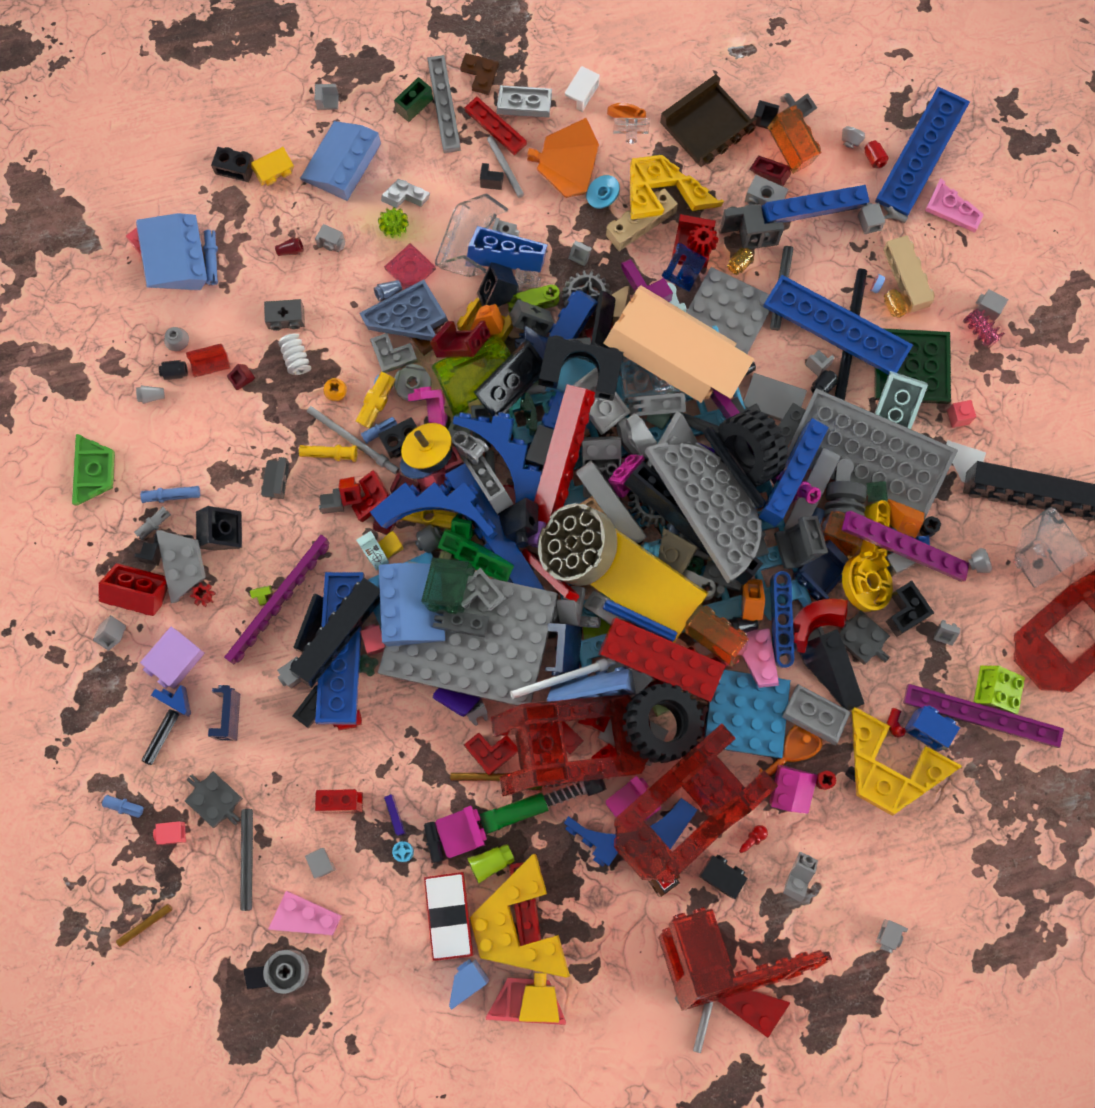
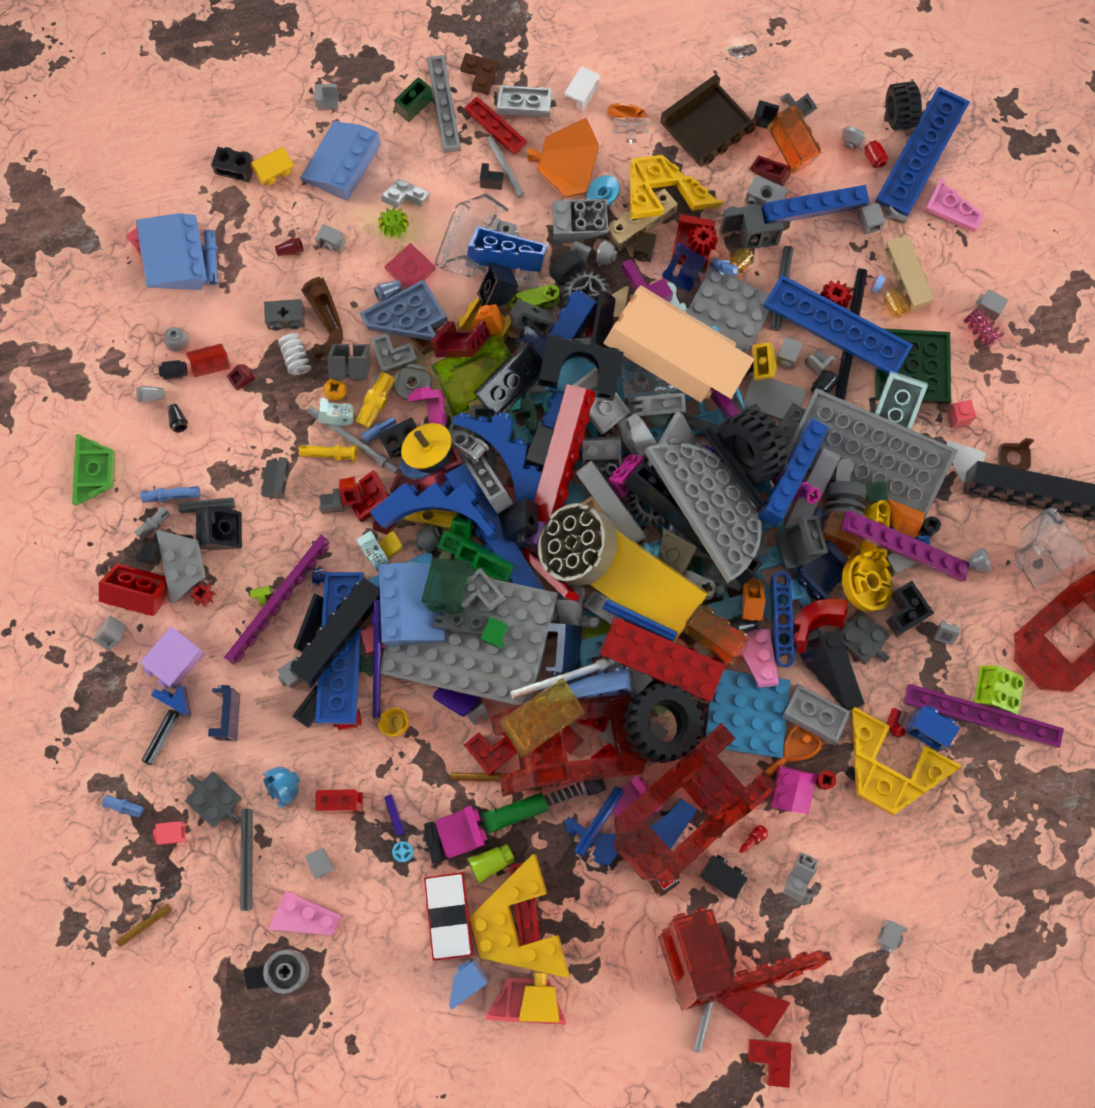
none -> black cone [167,404,188,433]
none -> dark grey axle [178,497,235,513]
none -> dark azure cylinder [262,767,300,808]
none -> reddish brown animal [300,277,343,358]
none -> clear blue plate [312,566,325,586]
none -> light aqua leg [318,398,354,425]
none -> dark grey piece [327,344,371,381]
none -> dark purple bar [372,599,382,718]
none -> yellow hair [378,707,409,737]
none -> green panel [480,617,508,650]
none -> clear yellow plate [499,678,585,757]
none -> black tyre [549,250,584,285]
none -> light grey slope [552,199,608,244]
none -> blue axle [575,786,624,857]
none -> light grey cone [596,240,617,265]
none -> dark brown brick [633,231,657,262]
none -> medium blue axle [710,258,738,276]
none -> red plate [748,1039,792,1088]
none -> yellow slope [752,342,777,381]
none -> light grey brick [776,337,803,369]
none -> red gear [820,280,852,308]
none -> black tyre [885,81,922,131]
none -> reddish brown piece [998,438,1034,470]

